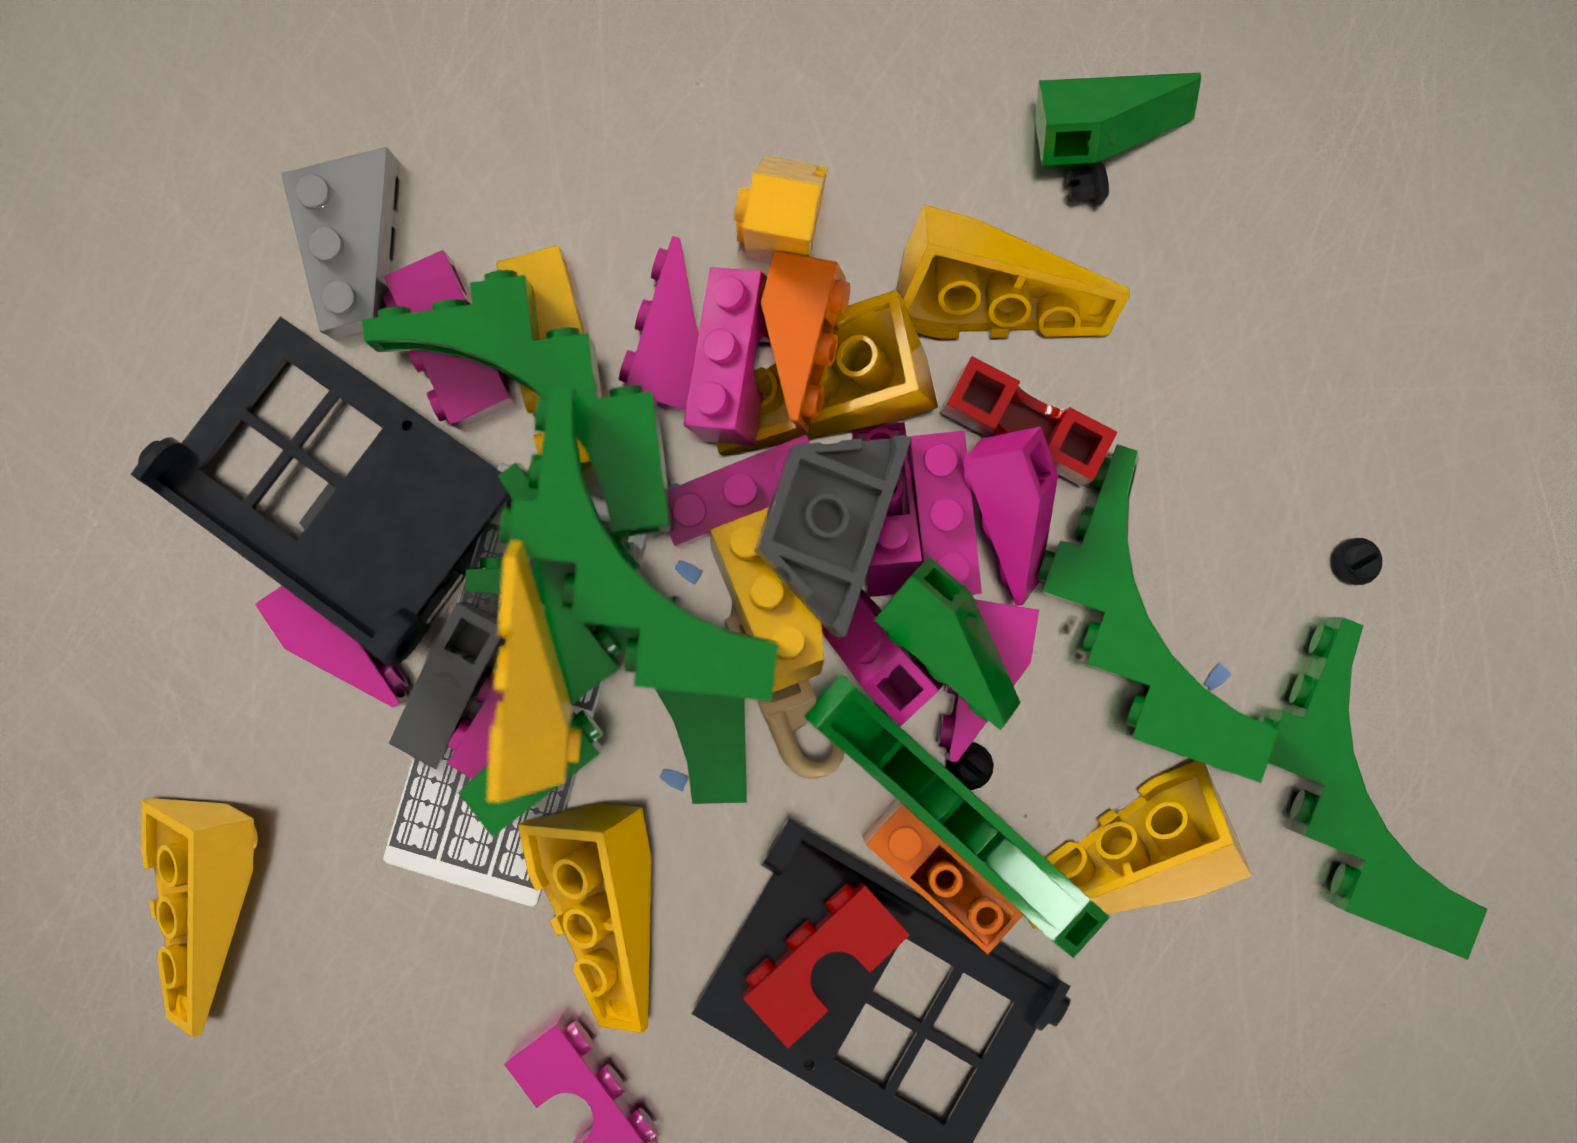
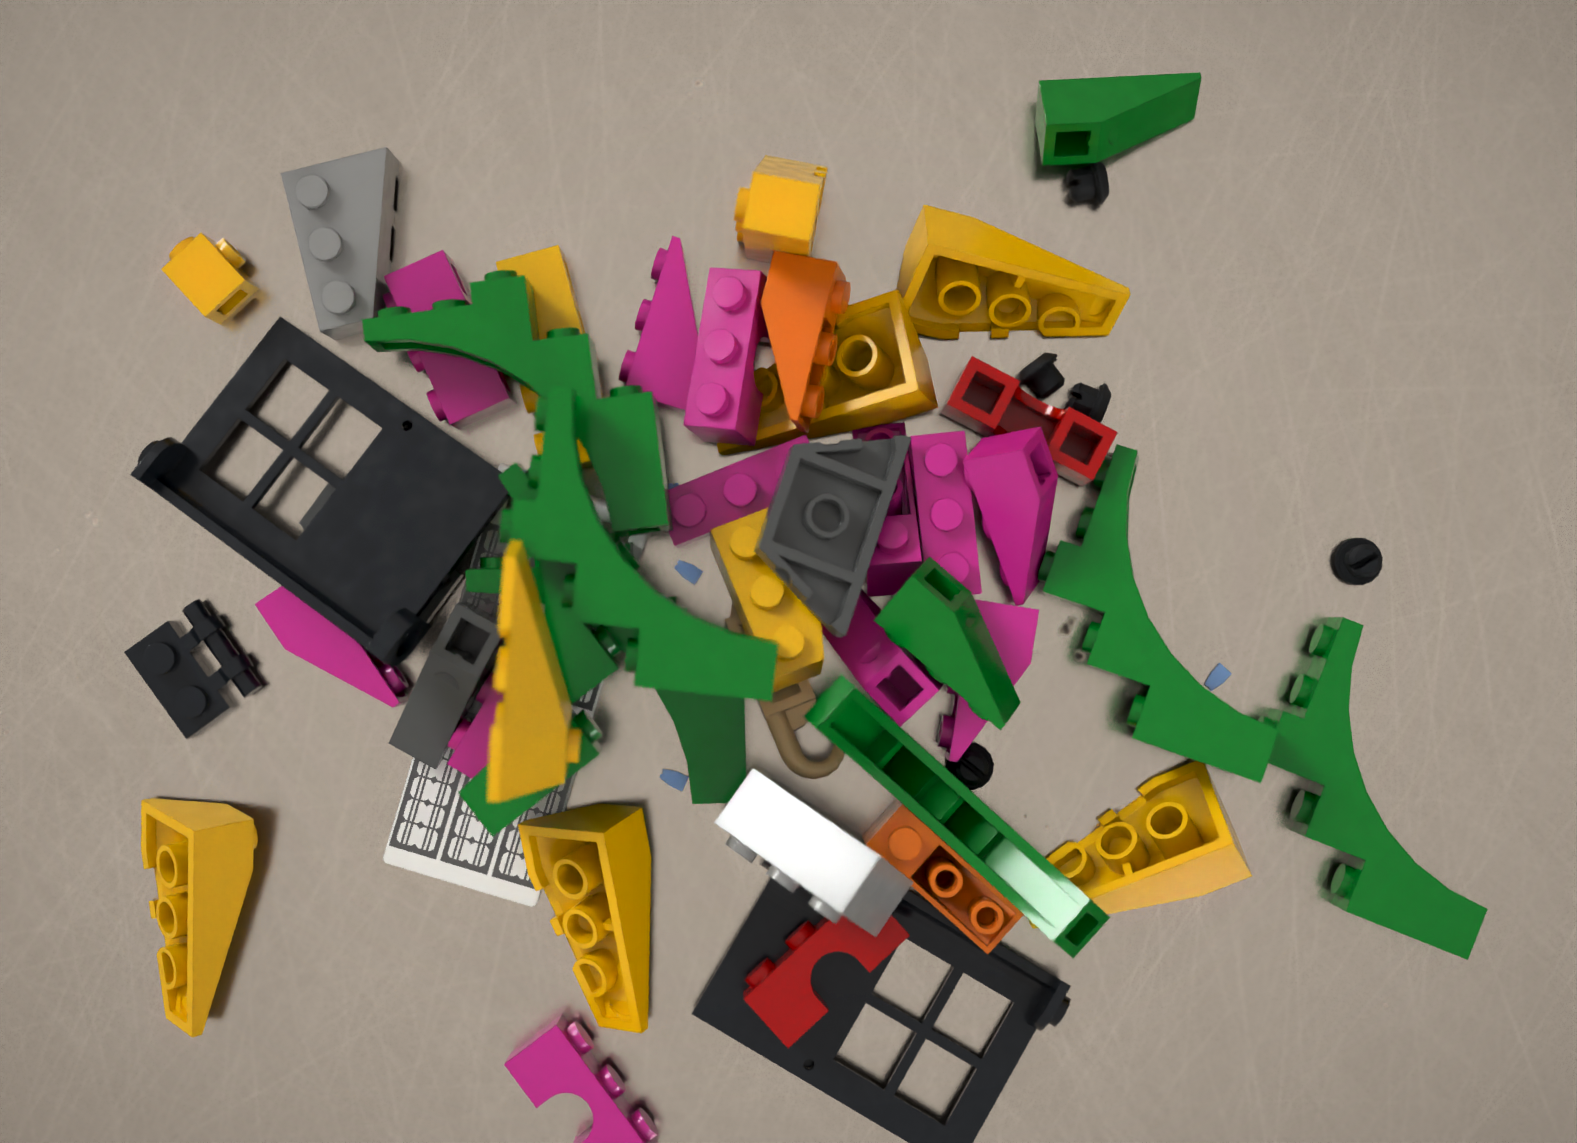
none -> black plate [124,599,262,739]
none -> yellow brick [161,233,259,324]
none -> wedge [714,768,913,937]
none -> black piece [1019,353,1065,399]
none -> black piece [1066,382,1112,423]

